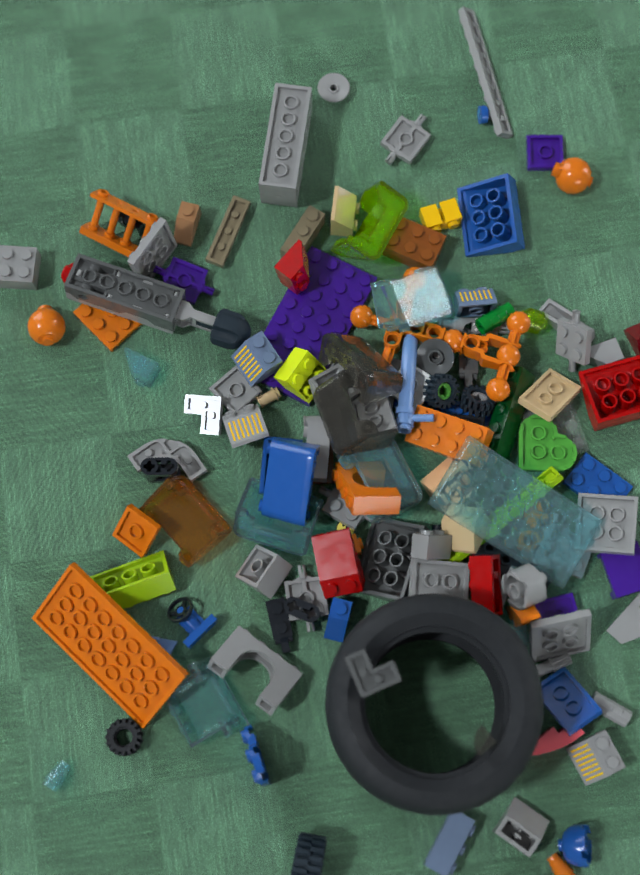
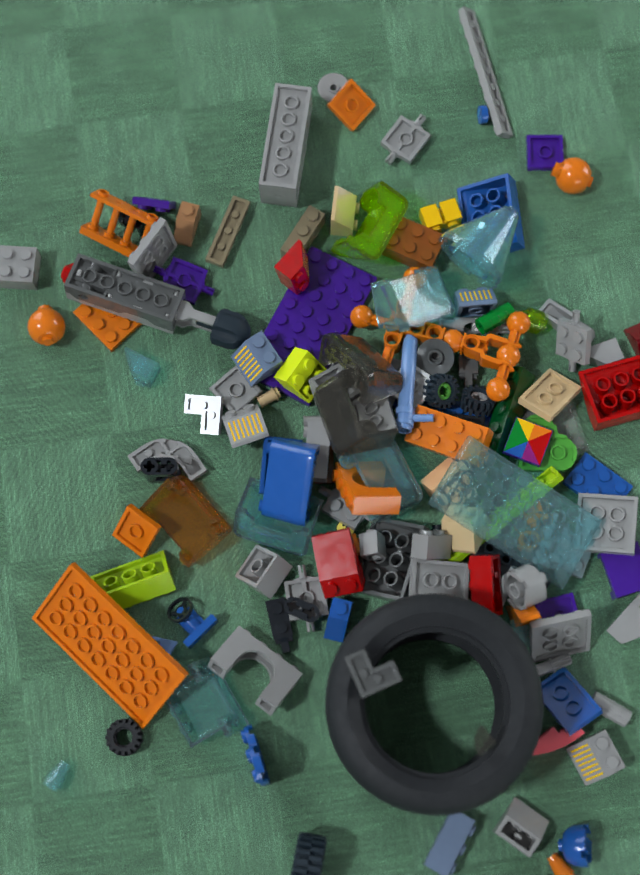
none -> dark purple plate [132,196,176,212]
none -> orange plate [326,79,376,131]
none -> light grey brick [359,529,386,562]
none -> clear light blue cone [438,206,519,289]
none -> tile [502,417,553,467]

